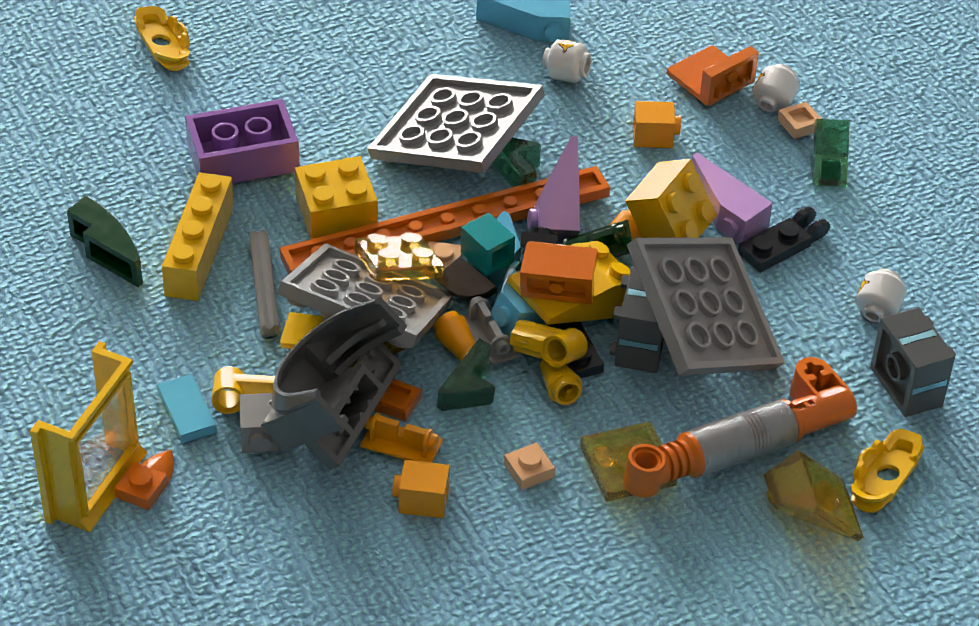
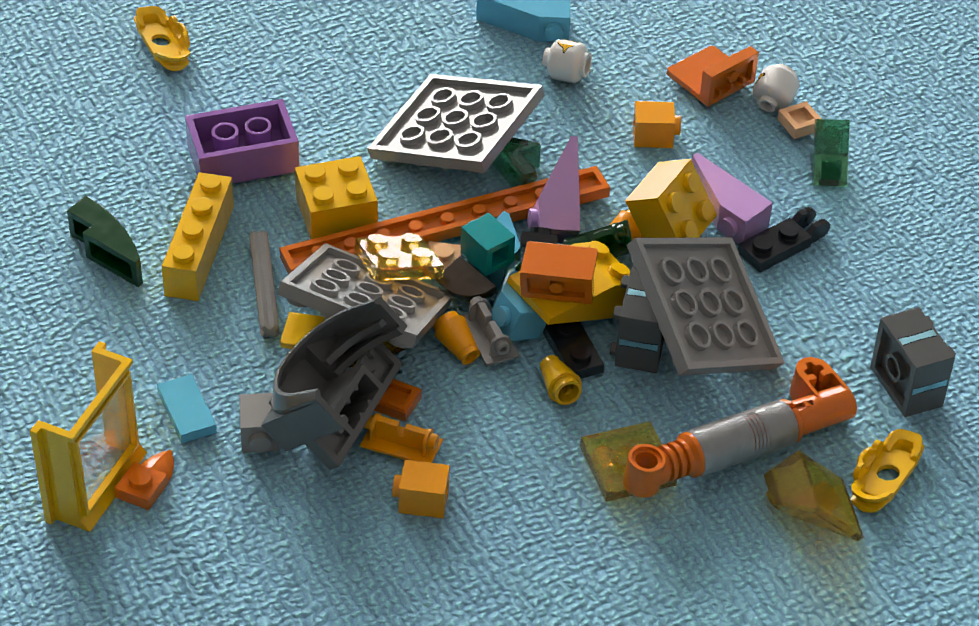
yellow piece [211,366,275,414] -> none
clear green slope [436,338,496,411] -> none
light nougat plate [504,442,555,490] -> none
yellow piece [510,319,588,367] -> none
white head [855,269,907,322] -> none

